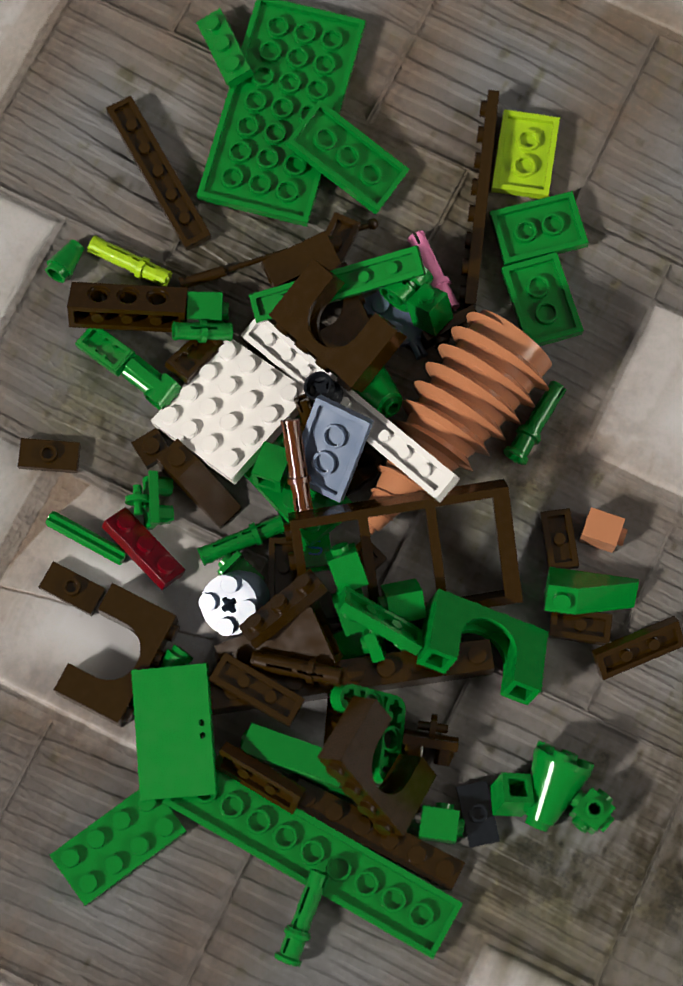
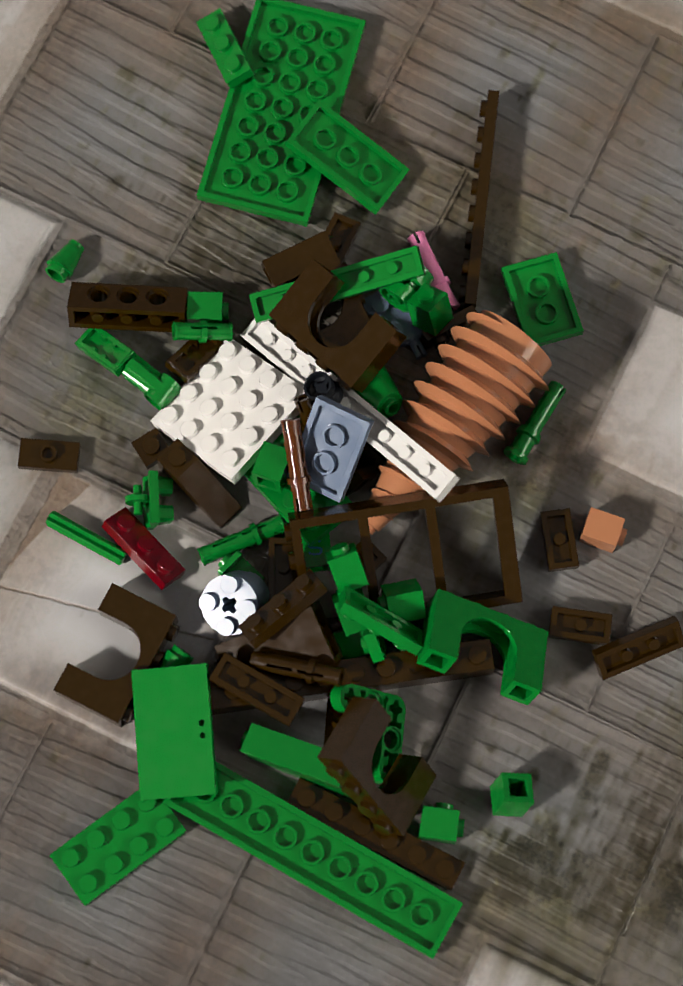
dark brown plate [38,561,107,616] -> none
lime pin [87,235,172,287] -> none
dark brown plate [106,95,212,251] -> none
dark brown piece [178,218,378,288] -> none
dark brown plate [215,741,306,815] -> none
green pin [274,868,330,967] -> none
dark brown hips [403,713,459,766] -> none
black plate [456,780,500,849] -> none
green plate [489,191,589,266] -> none
lime plate [491,109,560,199] -> none
green cone [525,740,595,832] -> none
green slope [544,567,639,615] -> none
green brick [568,788,616,835] -> none

